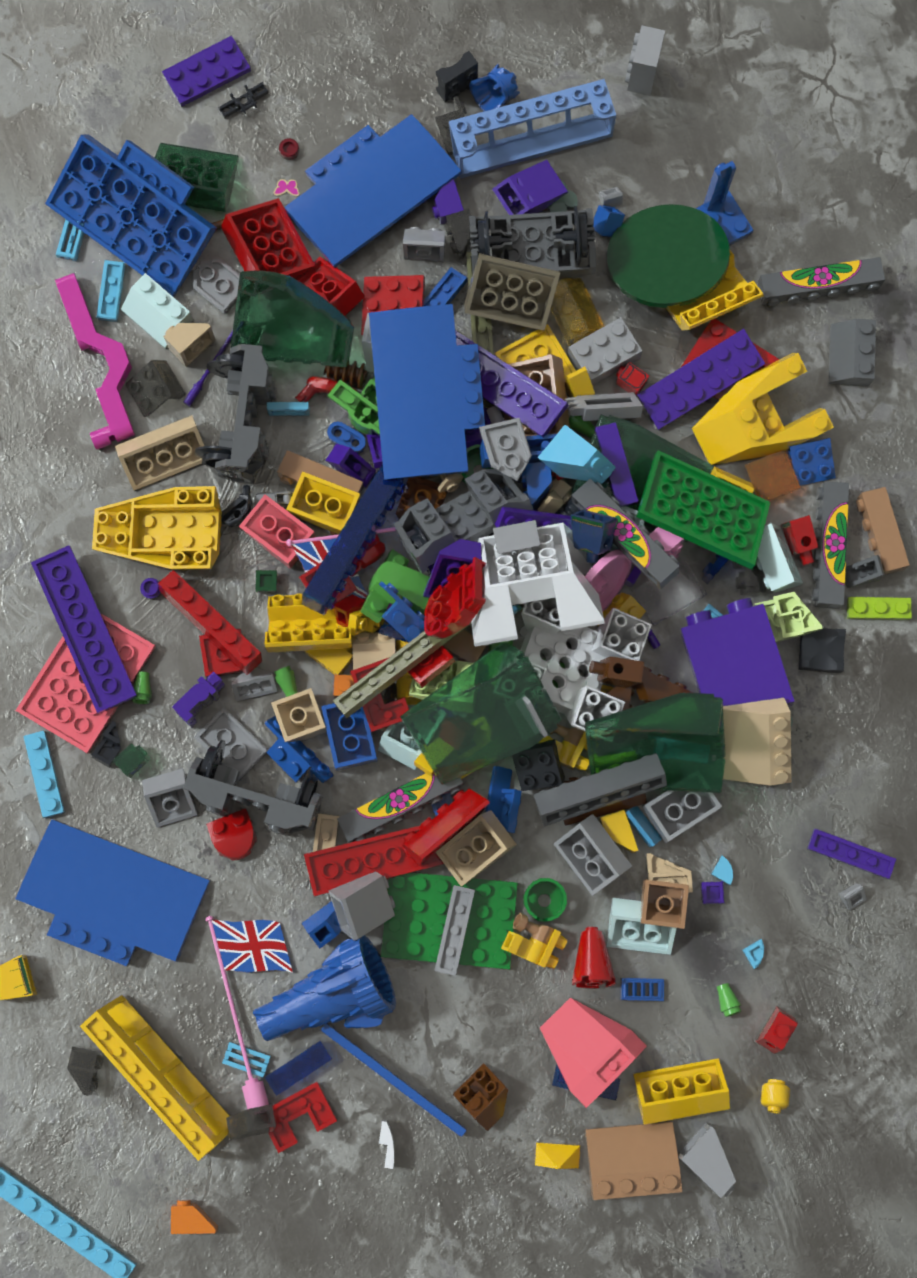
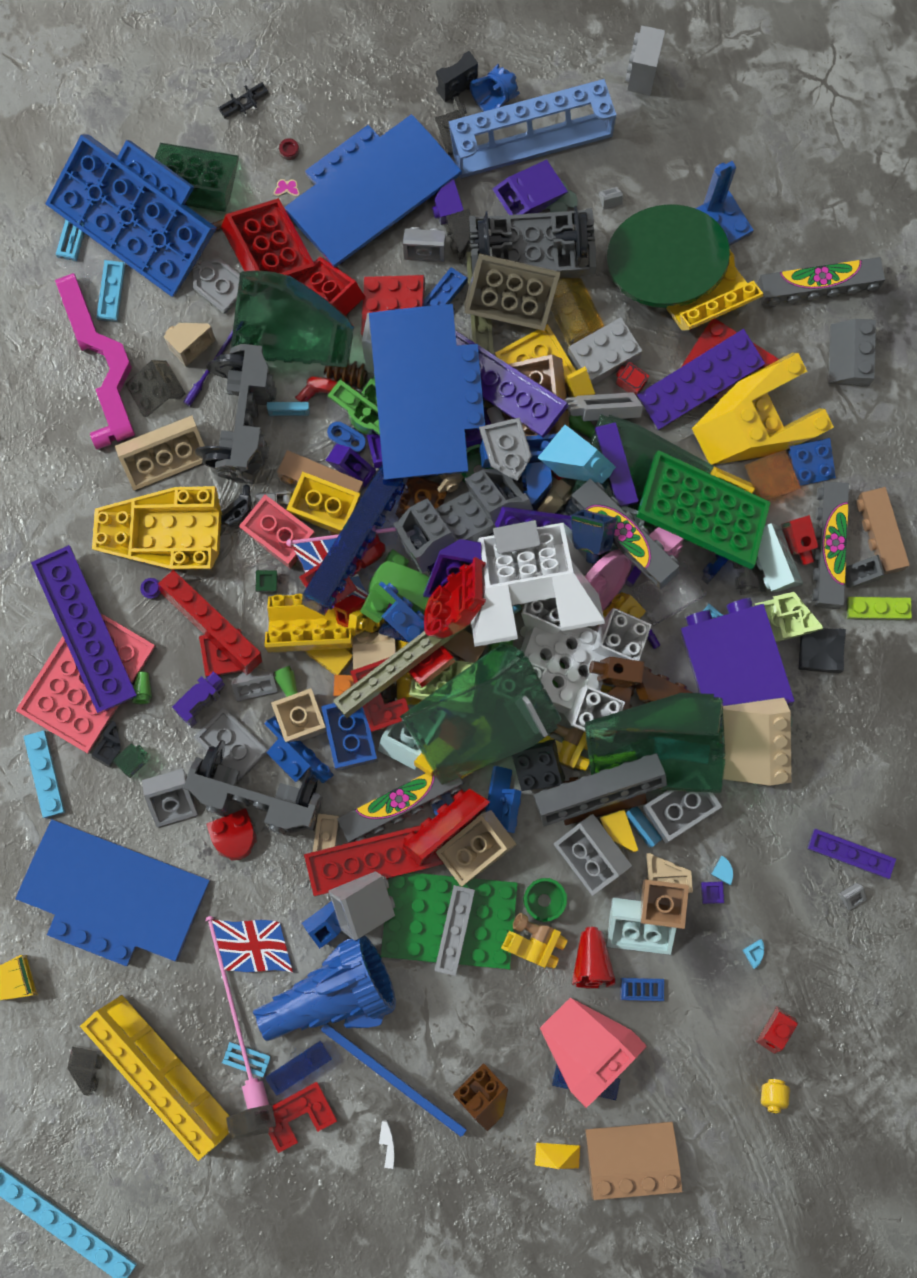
light aqua slope [121,273,193,349] -> none
dark purple plate [162,35,251,107] -> none
orange slope [171,1199,218,1234] -> none
blue panel [593,205,625,237] -> none
yellow slope [633,1058,730,1125] -> none
light grey slope [678,1123,736,1198] -> none
bright green cone [716,983,742,1017] -> none

